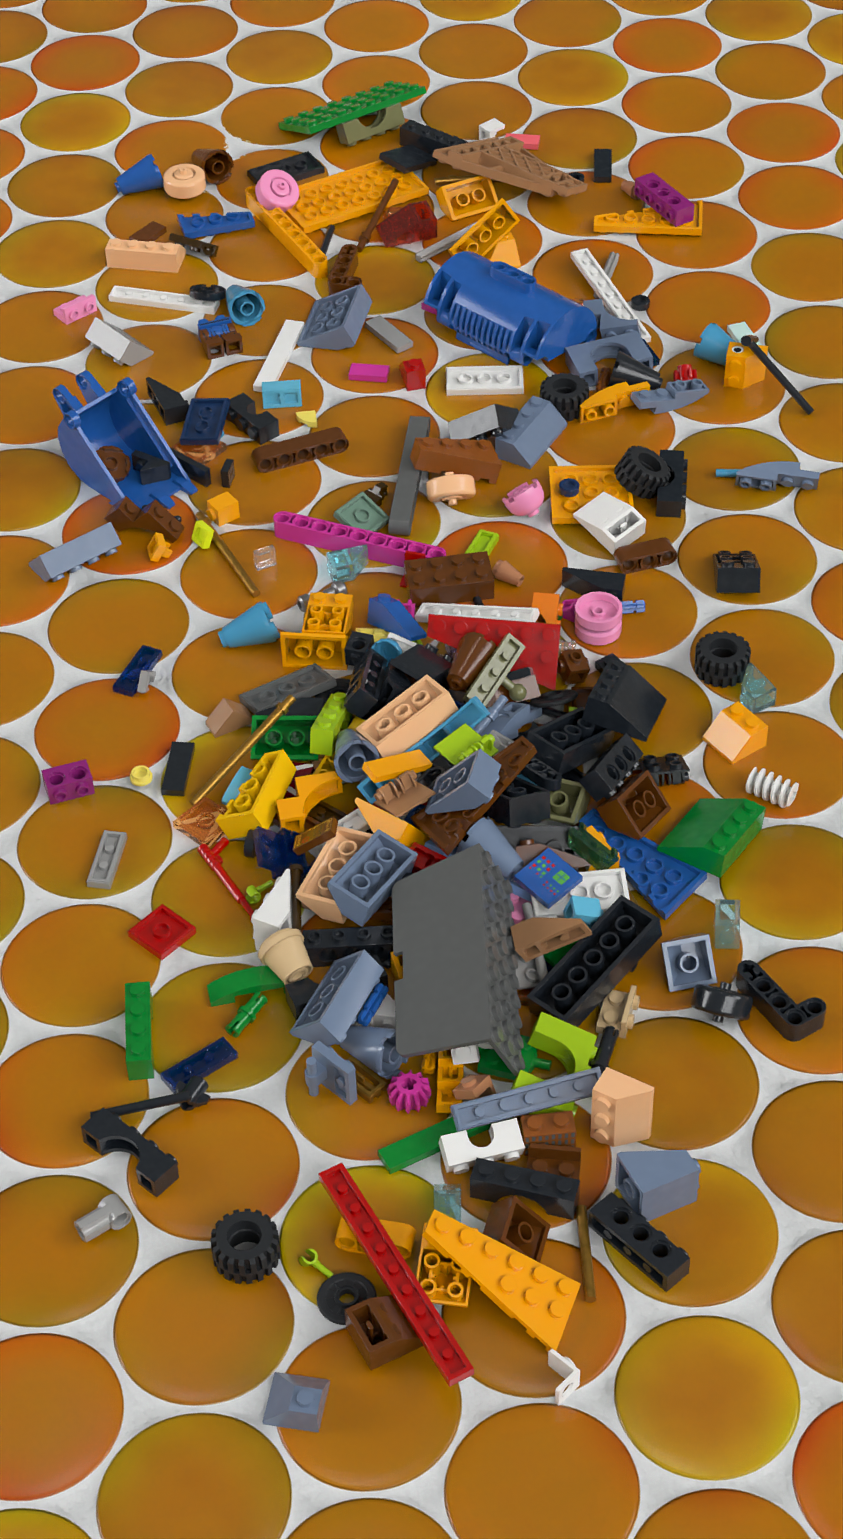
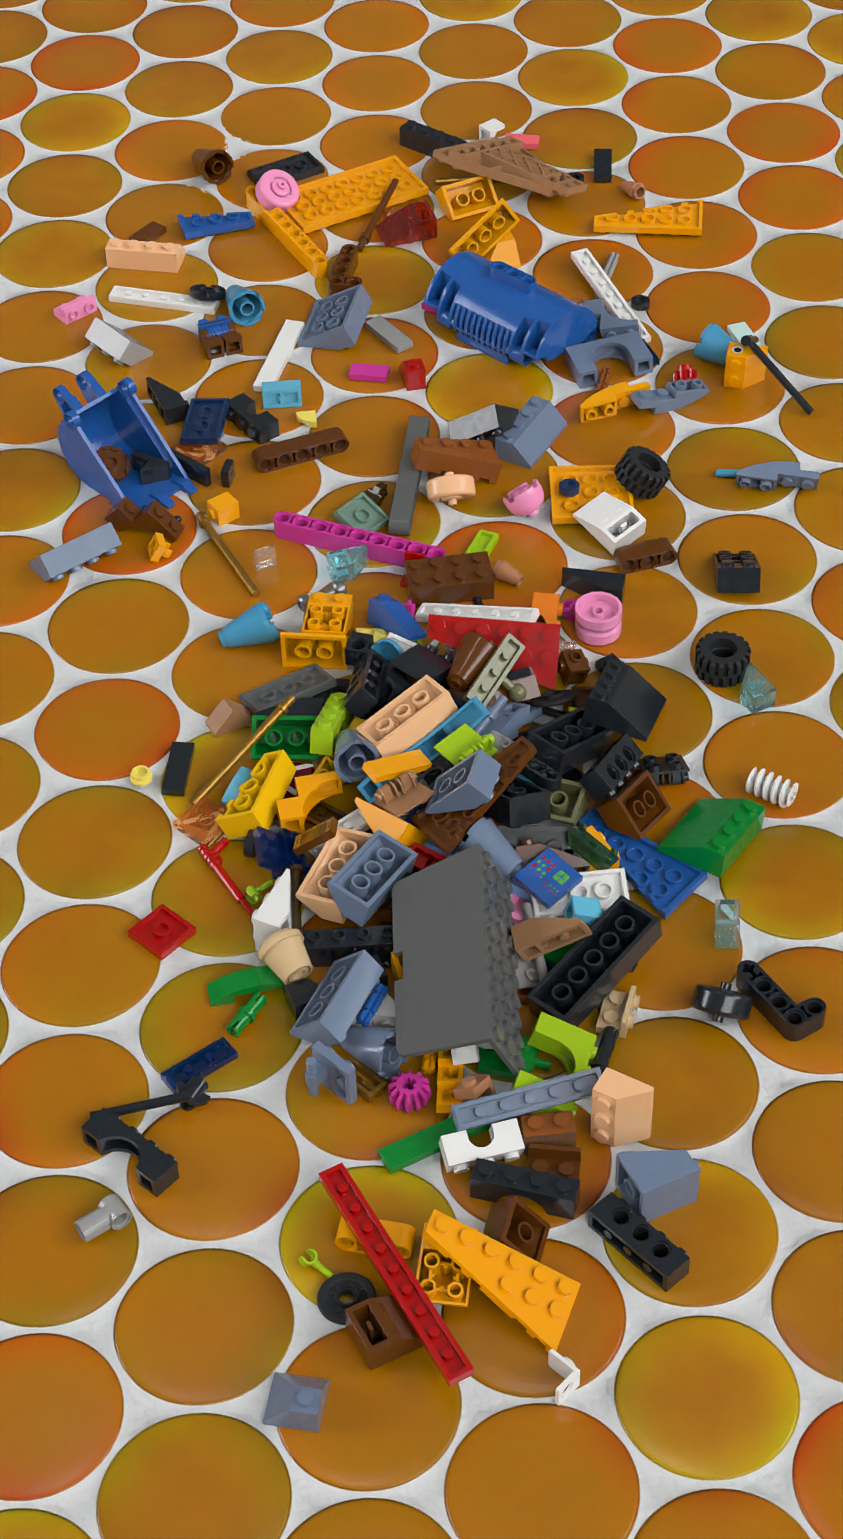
magenta brick [41,759,95,805] -> none
light grey tile [86,830,127,889] -> none
clear blue tile [112,645,163,697] -> none
blue cone [114,154,164,195] -> none
green arch [125,981,154,1081] -> none
light grey tile [137,670,156,693] -> none
light nougat wheel [163,164,206,199] -> none
dark brown hinge [169,233,219,257] -> none
neon yellow plate [191,520,214,549] -> none
black tyre [210,1209,281,1284] -> none
green plate [278,81,427,134] -> none
black bar [320,224,335,255] -> none
olive arch [336,103,405,146] -> none
black tile [379,144,438,174] -> none
light grey axle [415,221,478,263] -> none
clear light blue slope [434,1184,461,1222] -> none
white tile [446,365,524,396] -> none
black tyre [540,373,589,421] -> none
pearl gold bar [576,1205,596,1303] -> none
black cone [608,351,663,390] -> none
axle [620,600,646,614] -> none
magenta brick [634,172,694,227] -> none
black arch [656,450,688,518] -> none
sand blue slope [660,933,717,992] -> none
light orange slope [702,701,768,765] -> none

